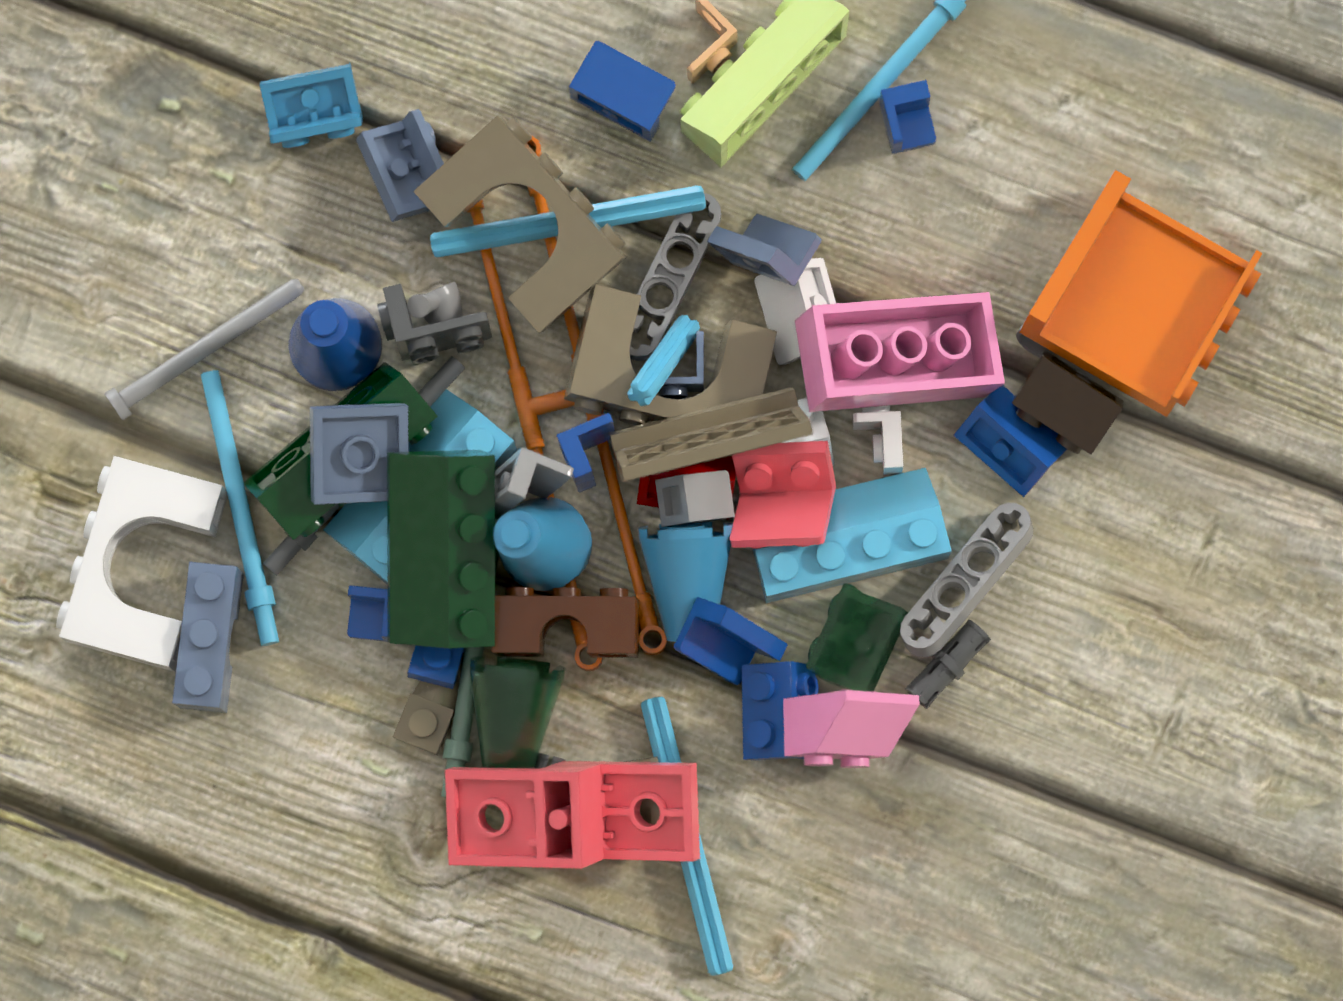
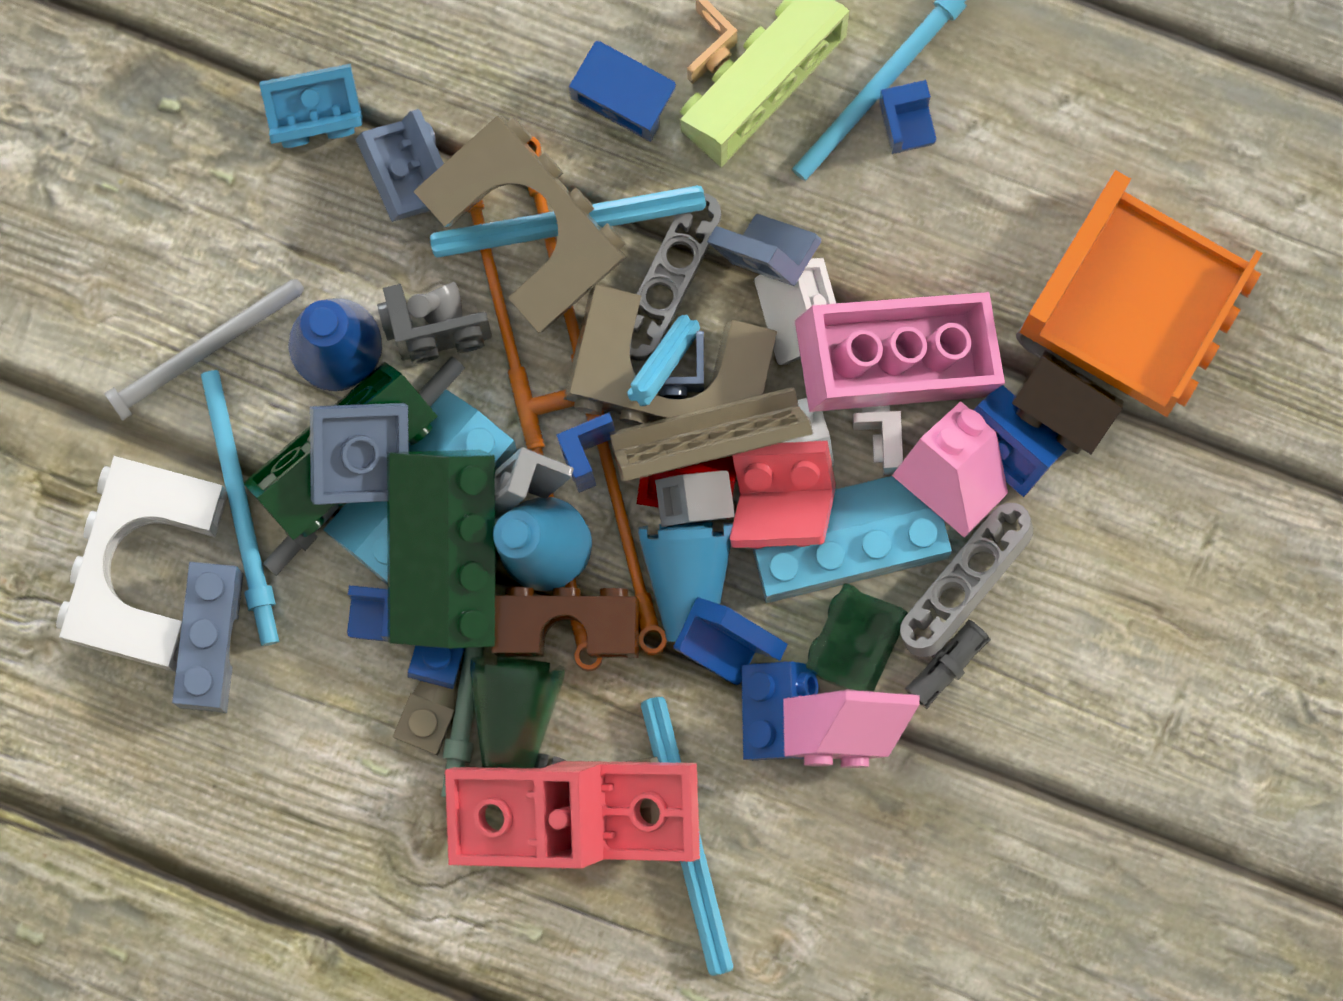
none -> bright pink slope [892,401,1008,538]

